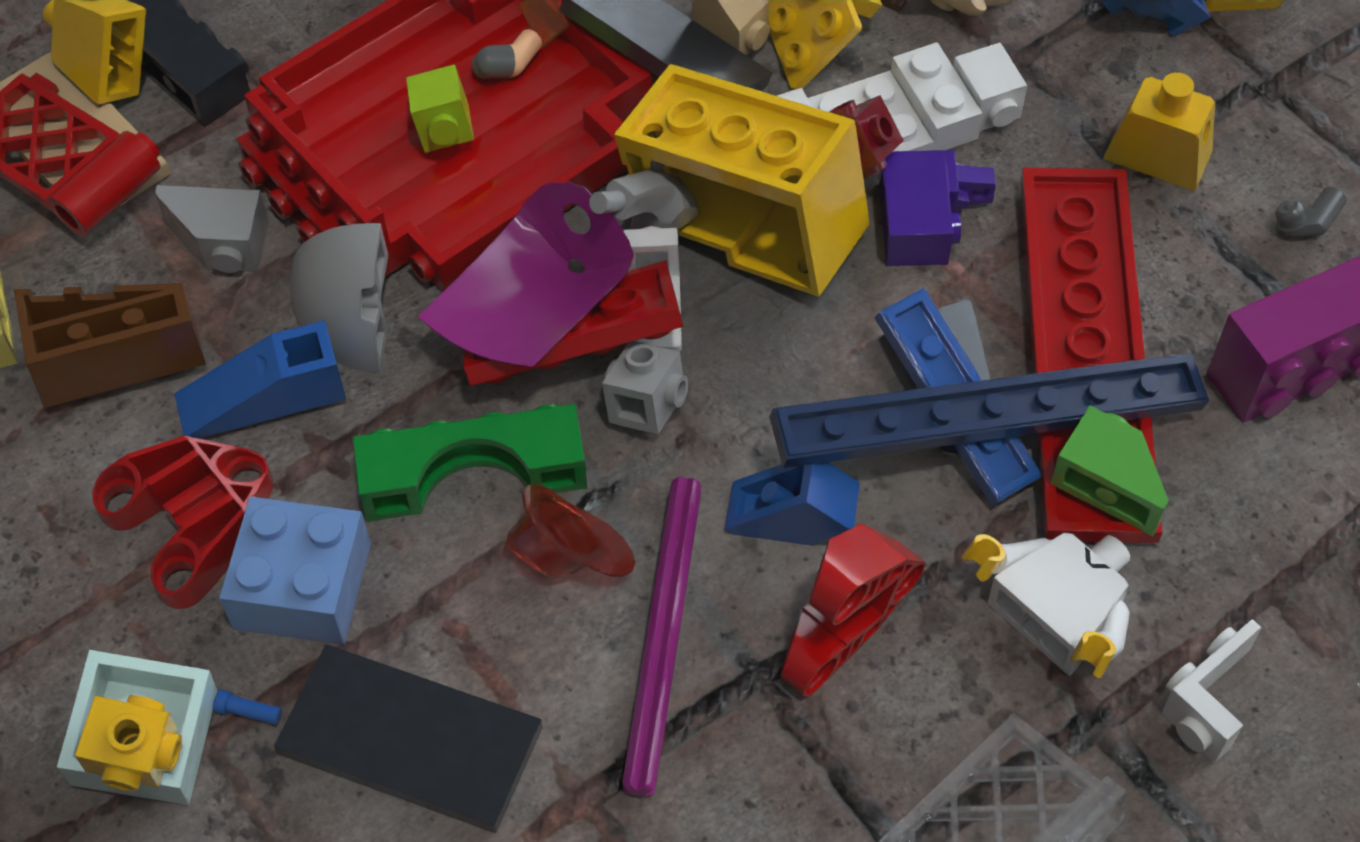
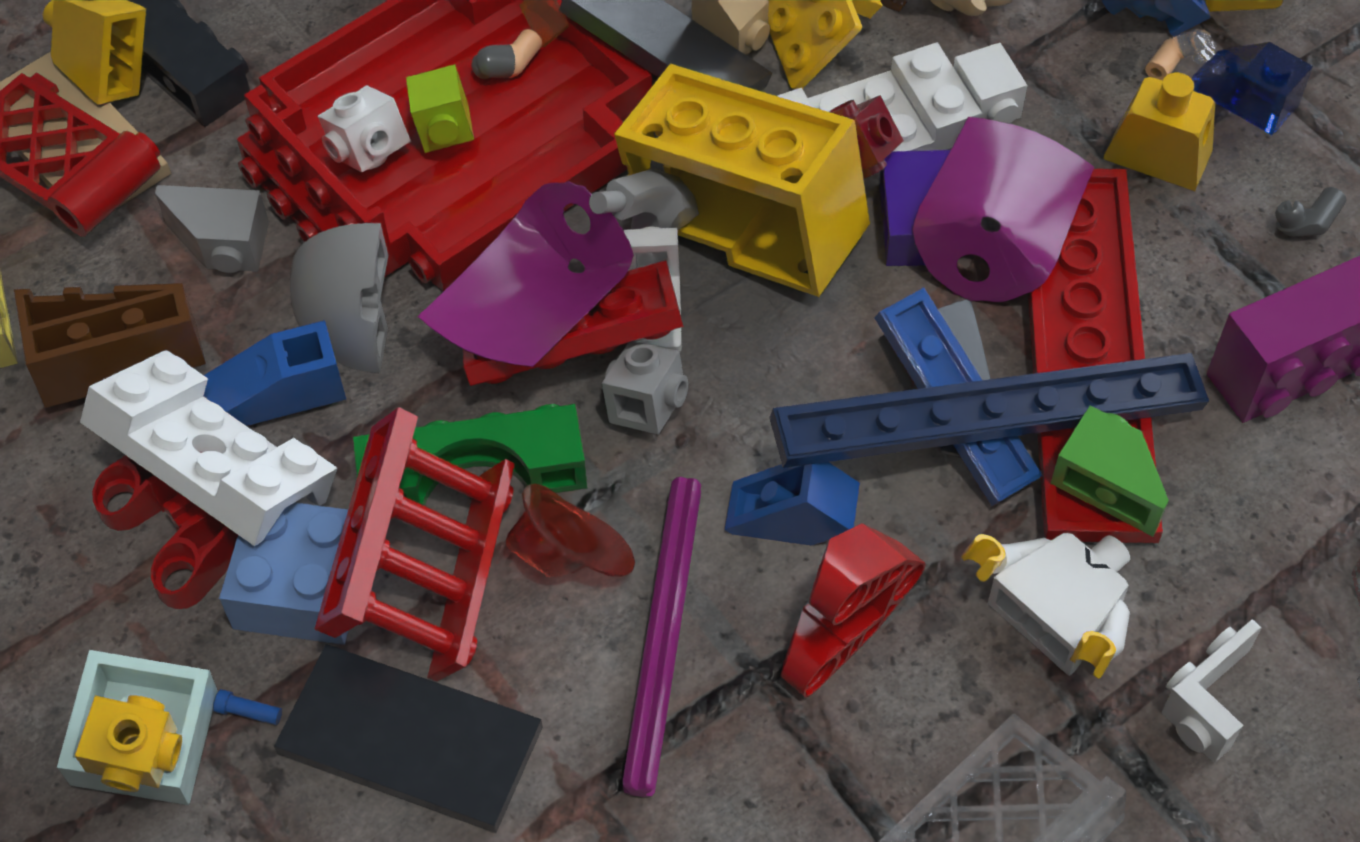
none -> white piece [80,350,337,546]
none -> red fence [314,407,515,681]
none -> white brick [318,85,411,172]
none -> magenta piece [913,117,1094,302]
none -> arm [1145,29,1217,81]
none -> clear blue slope [1191,42,1313,136]

